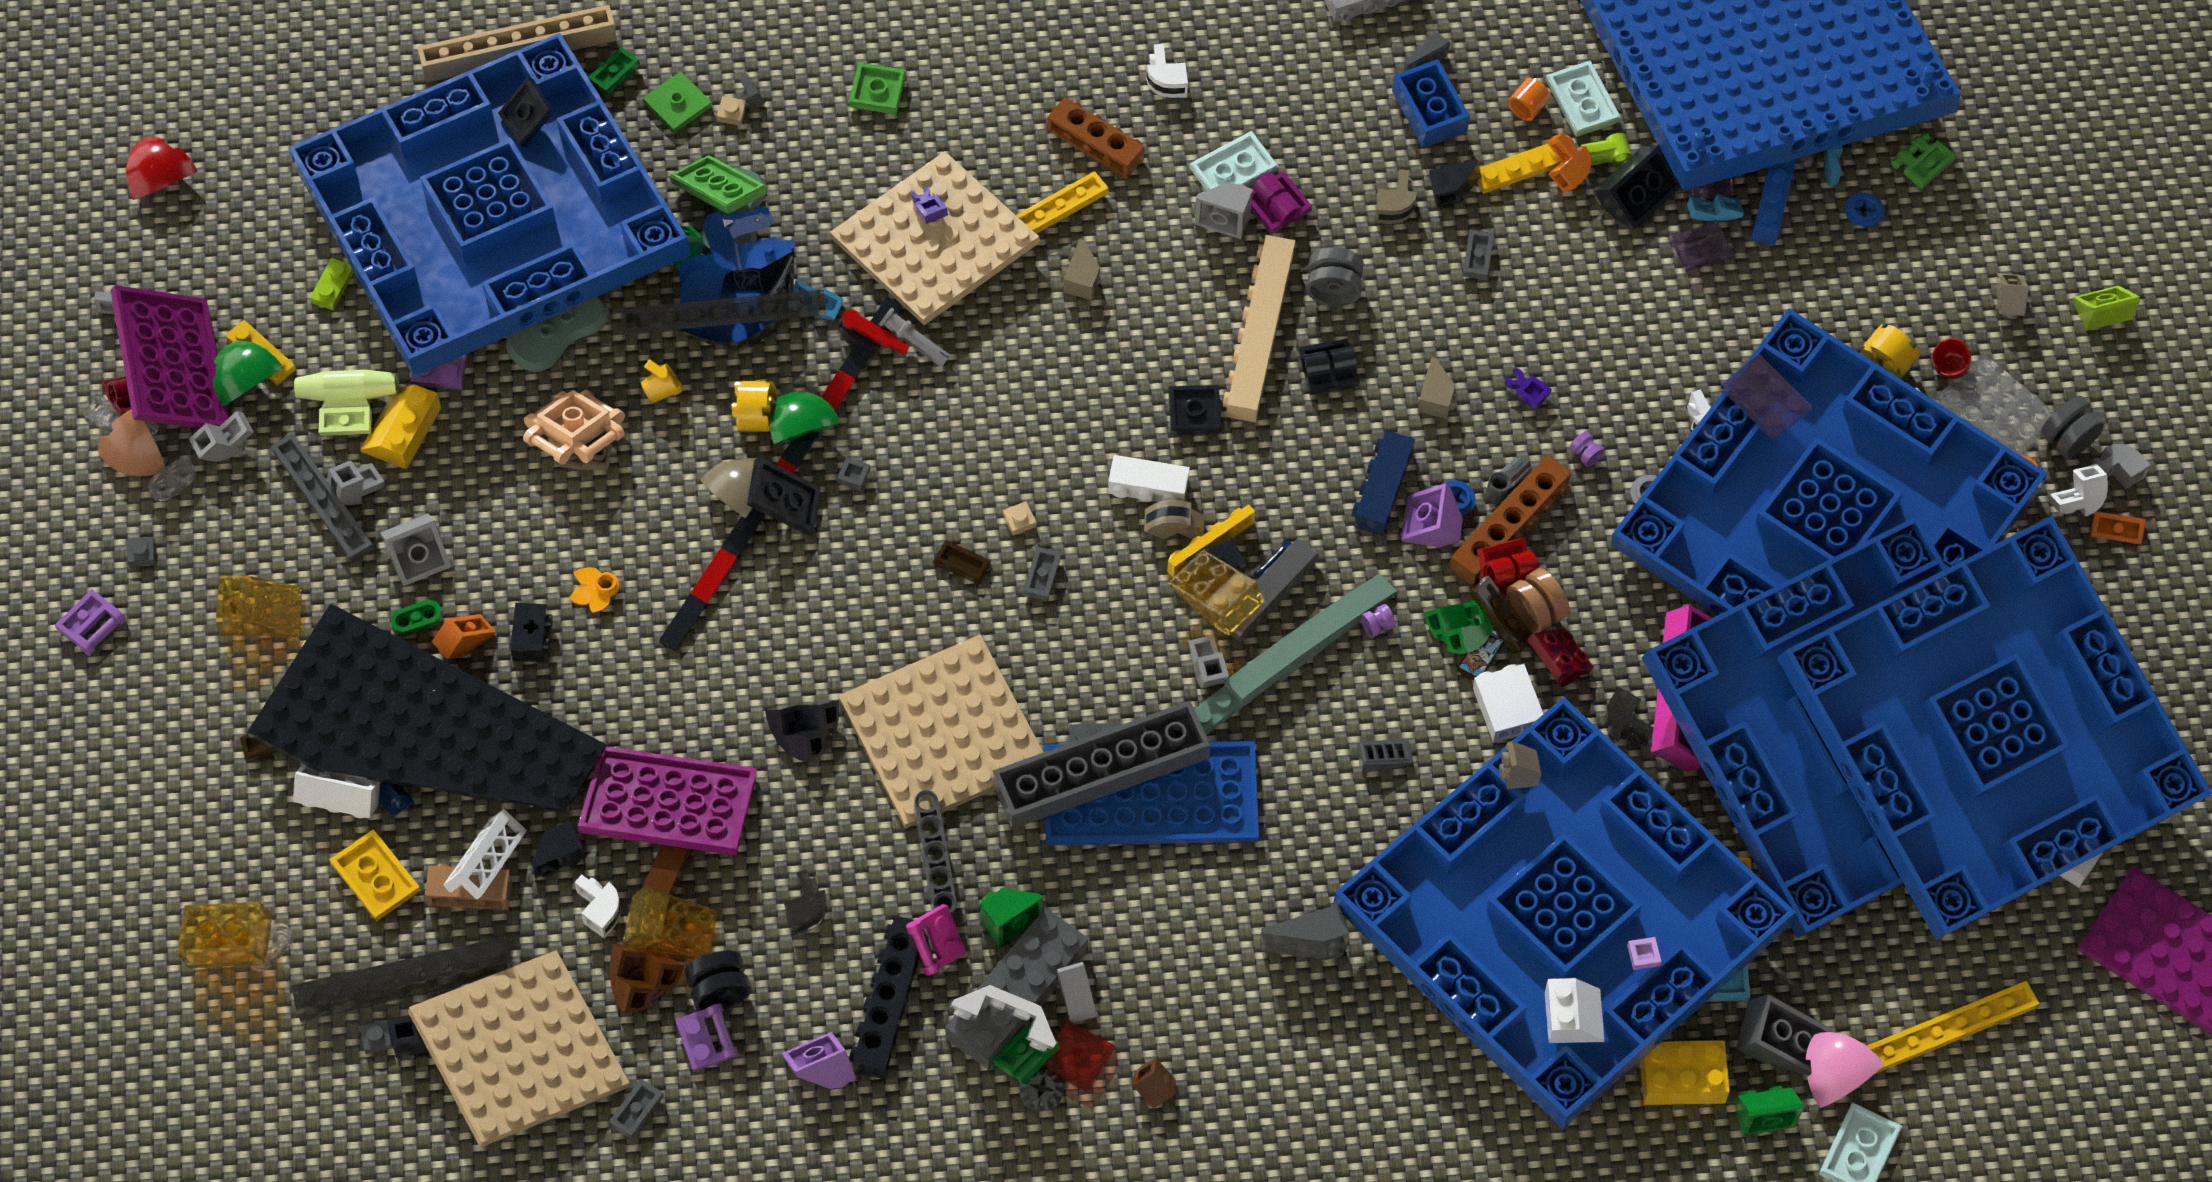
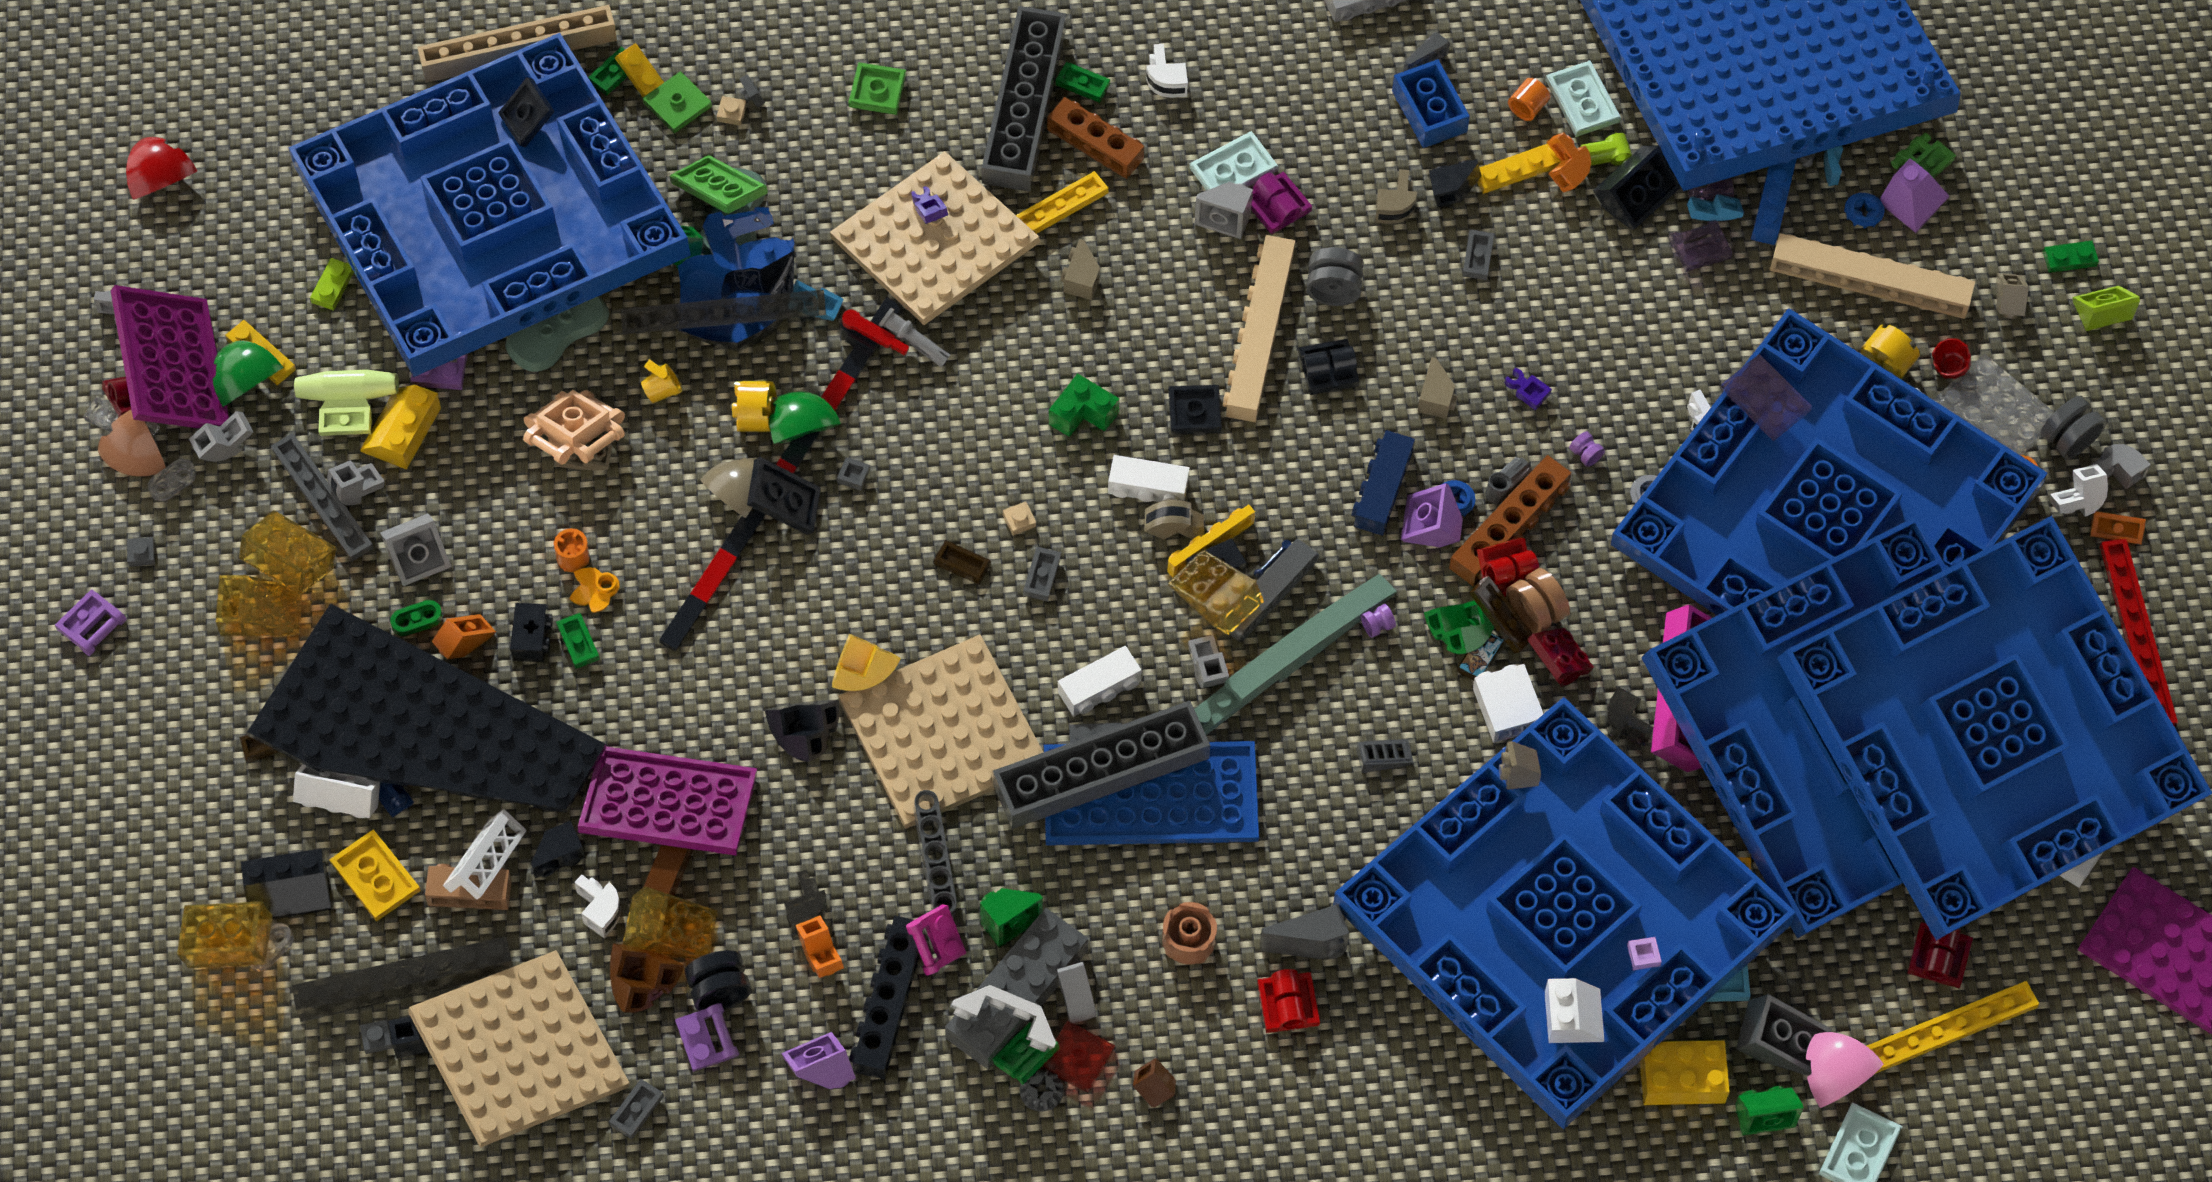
none -> clear yellow brick [239,510,336,595]
none -> black slope [241,848,332,923]
none -> orange piece [554,528,590,573]
none -> green plate [556,613,600,669]
none -> yellow plate [615,43,664,97]
none -> orange brick [795,916,844,978]
none -> yellow brick [832,634,901,691]
none -> dark grey brick [982,6,1066,192]
none -> green brick [1049,373,1120,437]
none -> green plate [1056,62,1110,103]
none -> white brick [1058,646,1142,717]
none -> nougat brick [1162,902,1217,964]
none -> red plate [1257,969,1320,1033]
none -> tan brick [1770,233,1975,319]
none -> medium lavender slope [1880,158,1949,233]
none -> dark red plate [1907,922,1973,989]
none -> green plate [2043,240,2099,273]
none -> red plate [2099,539,2178,727]

